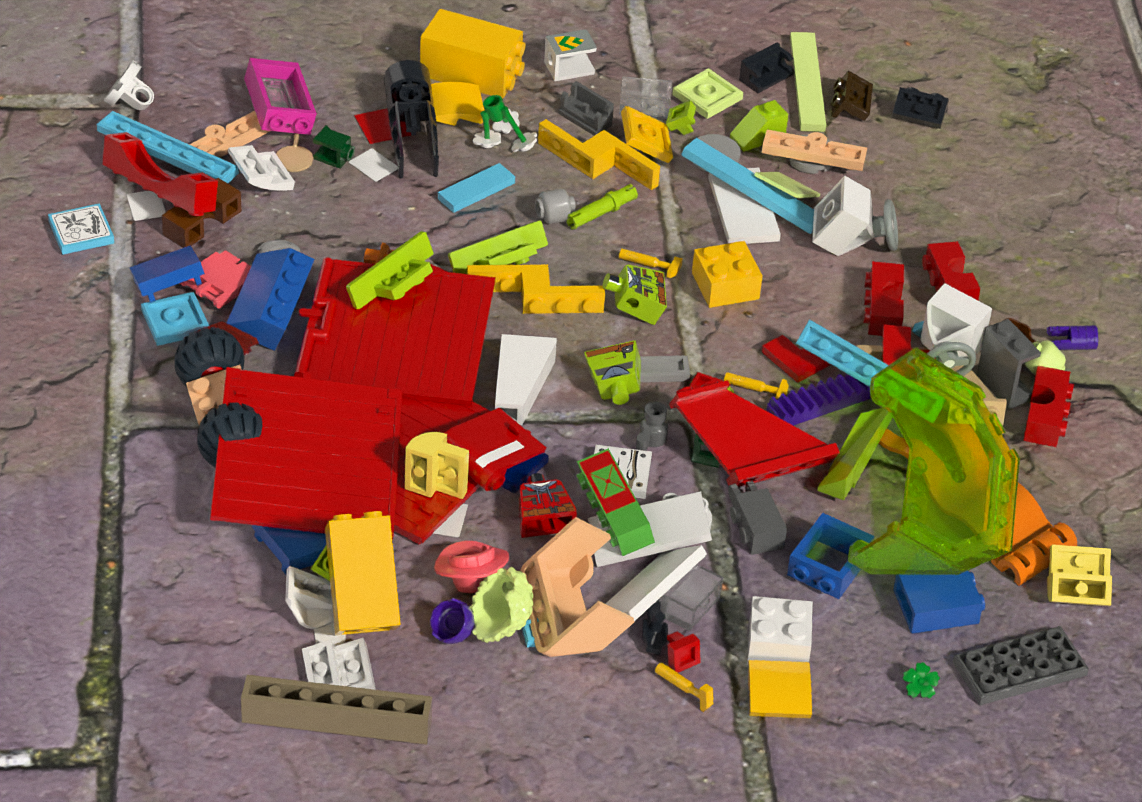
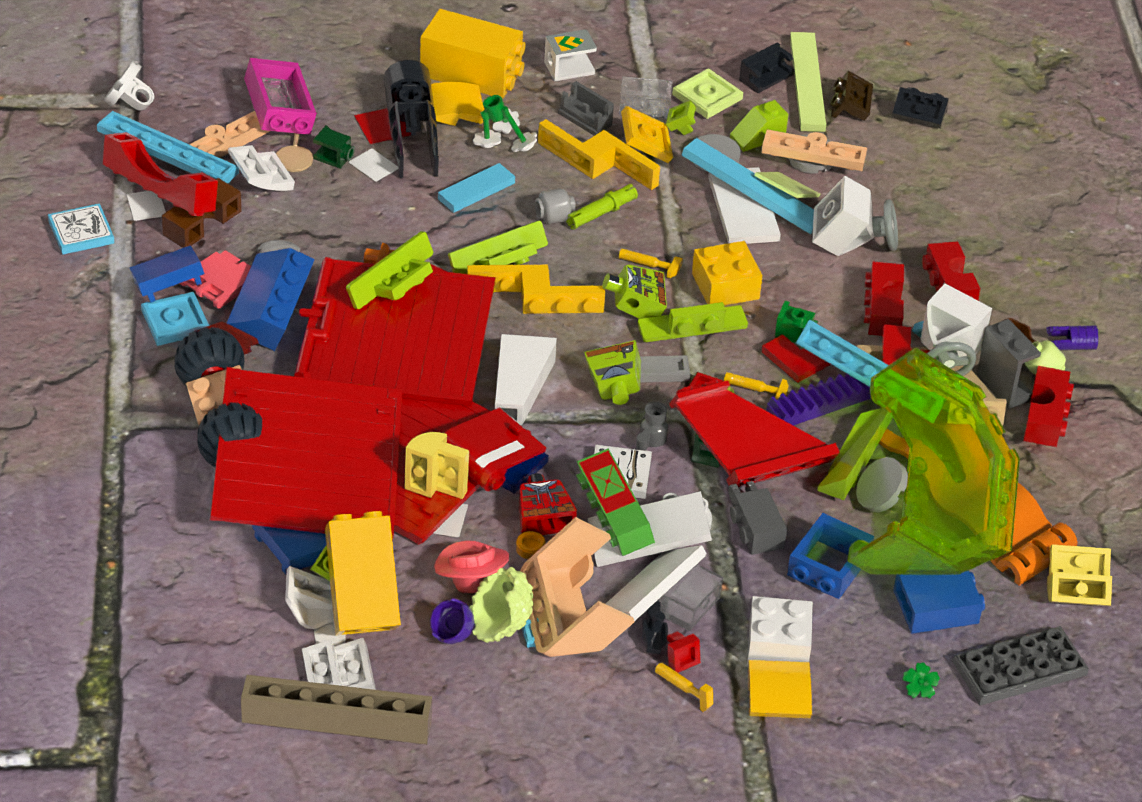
none -> light orange tile [516,531,546,559]
none -> lime bracket [637,302,748,342]
none -> green brick [775,301,818,343]
none -> light grey tile [856,457,908,513]

